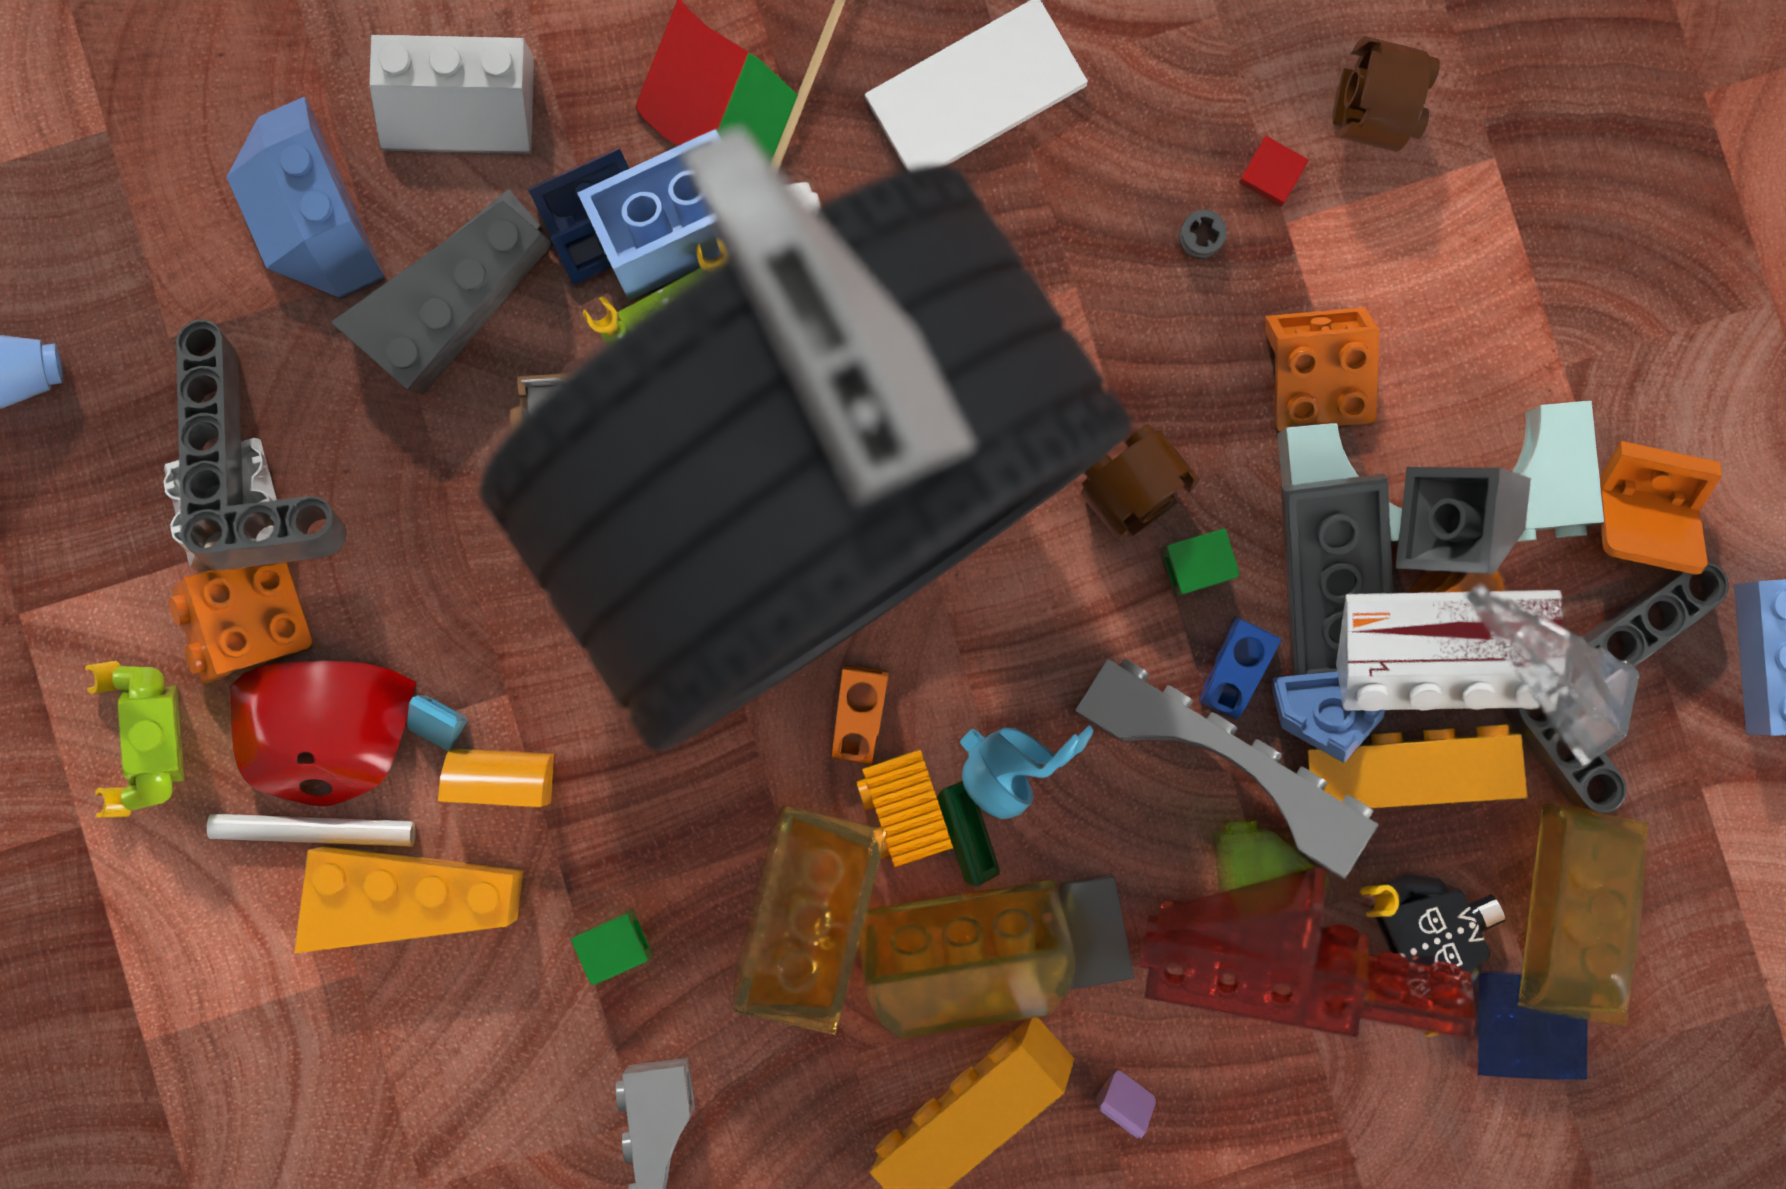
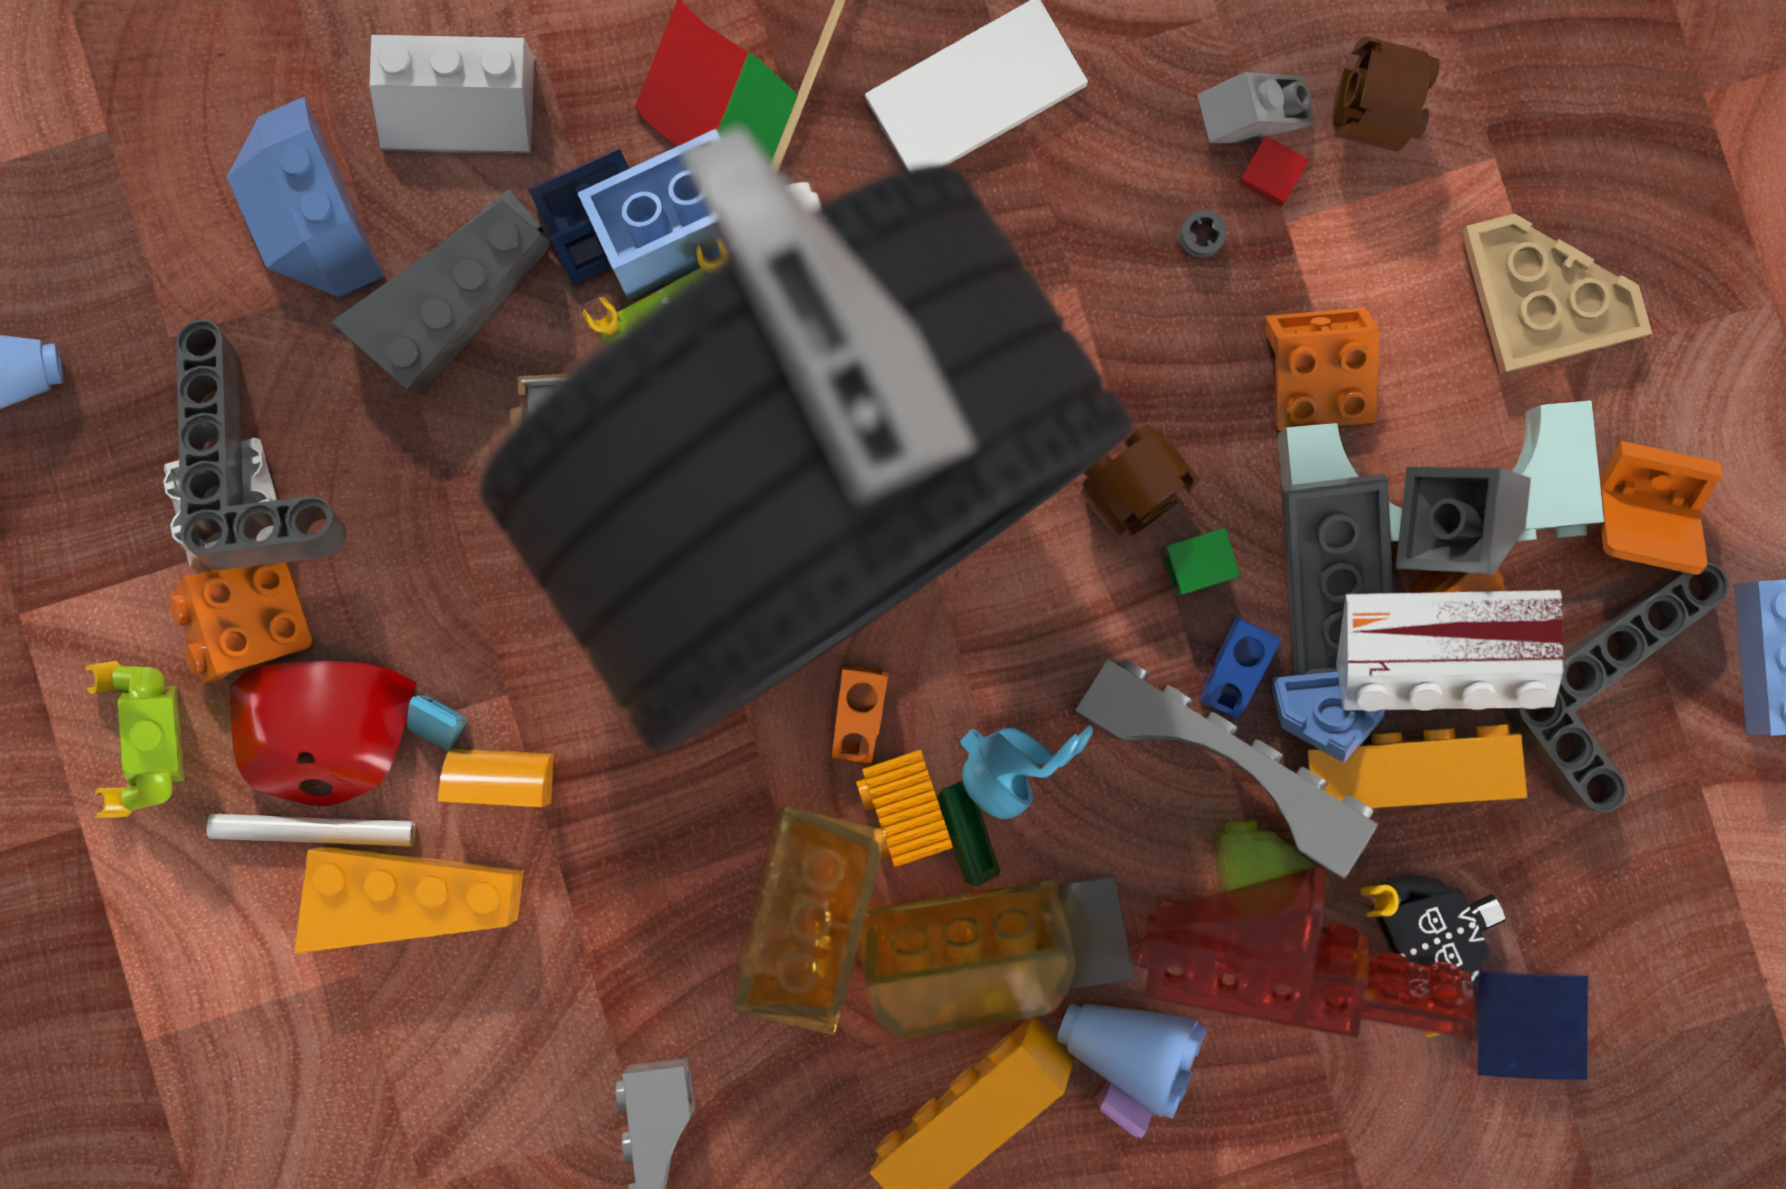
green panel [570,909,654,985] -> none
clear wedge [1465,584,1640,766] -> none
clear yellow windscreen [1518,803,1649,1027] -> none
none -> light blue cone [1057,1003,1207,1119]
none -> light grey slope [1197,72,1314,144]
none -> tan plate [1461,214,1652,374]

